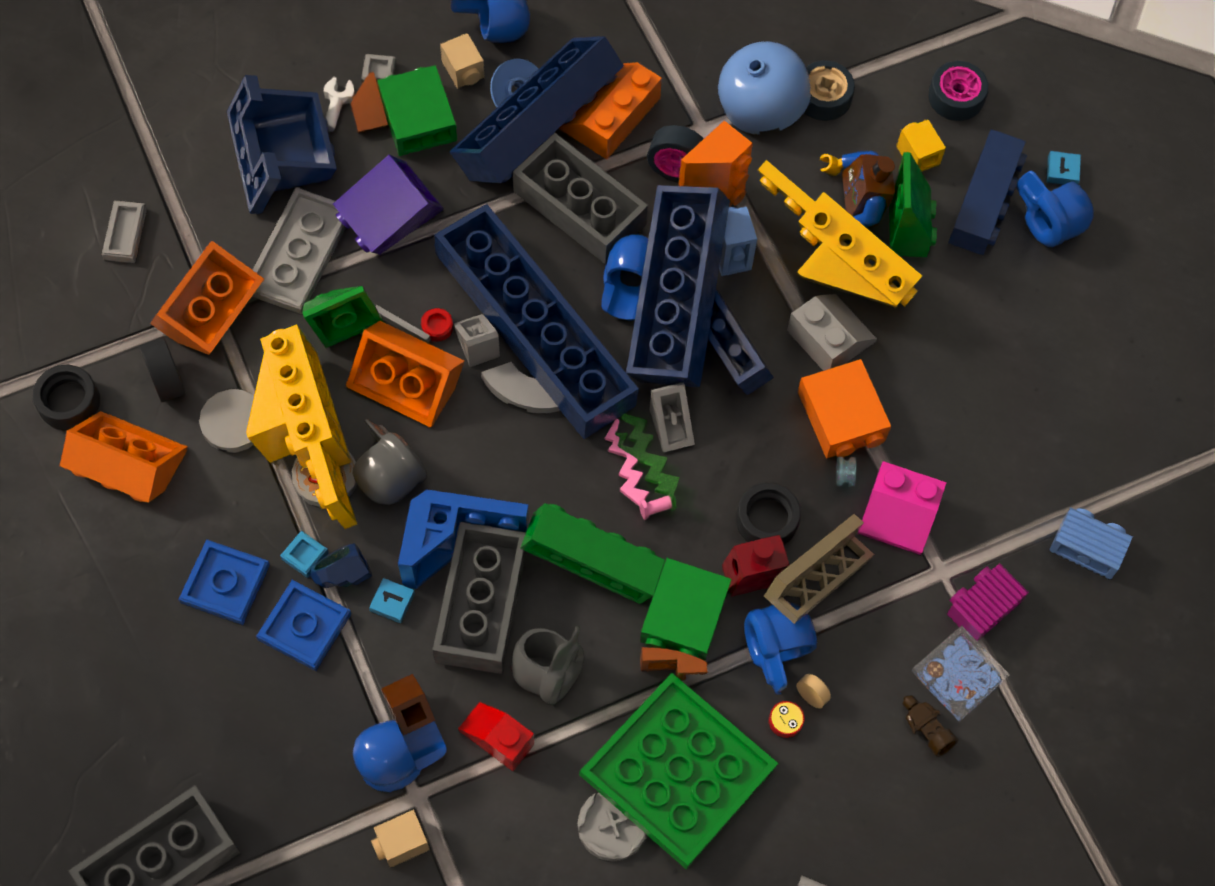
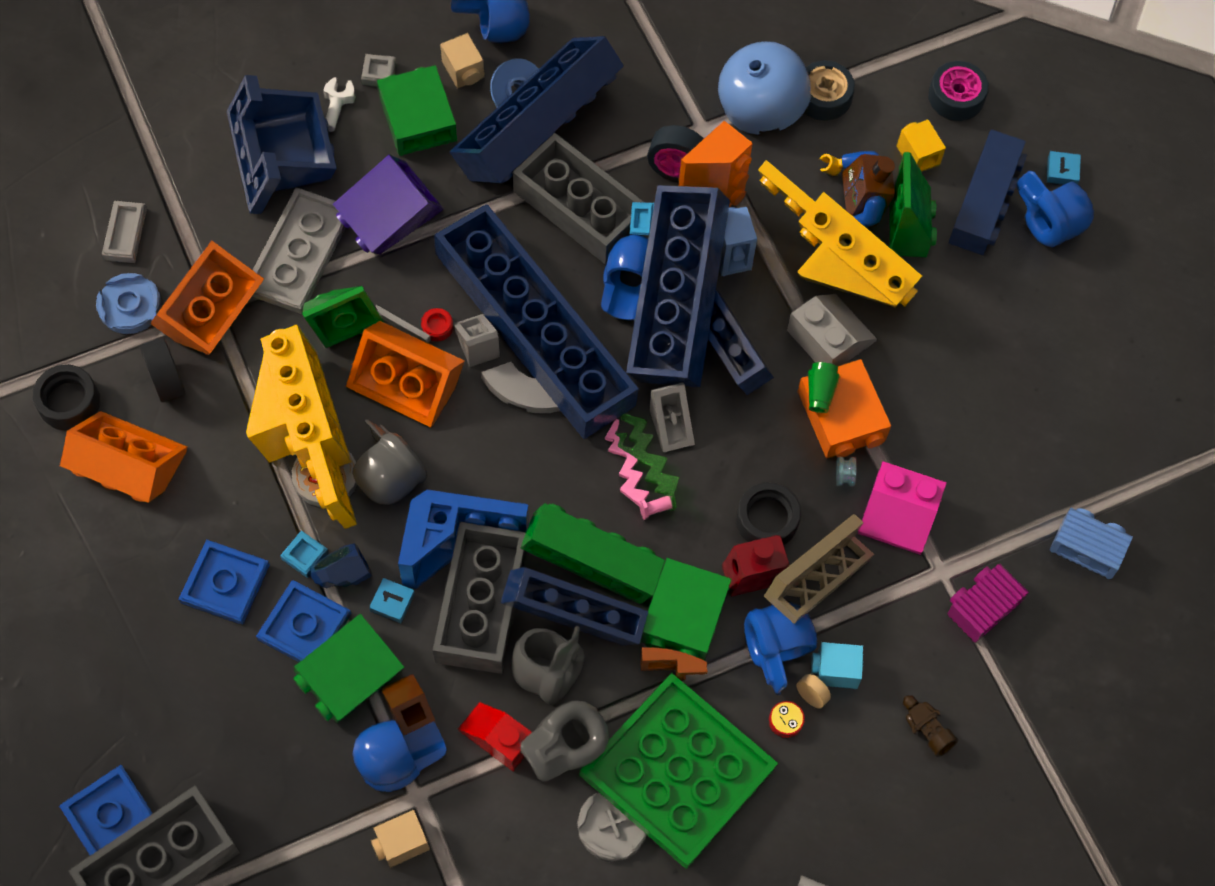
light grey tile [199,389,254,453] -> none
dark orange slope [351,72,388,133] -> none
orange slope [559,62,662,159] -> none
clear tile [911,625,1010,722] -> none
none -> blue tile [59,765,153,856]
none -> medium blue tile [96,273,162,334]
none -> green brick [293,613,404,724]
none -> dark blue brick [501,567,648,646]
none -> dark grey piece [520,701,609,781]
none -> dark azure tile [630,202,654,236]
none -> green cone [808,362,841,413]
none -> medium azure brick [811,642,863,689]

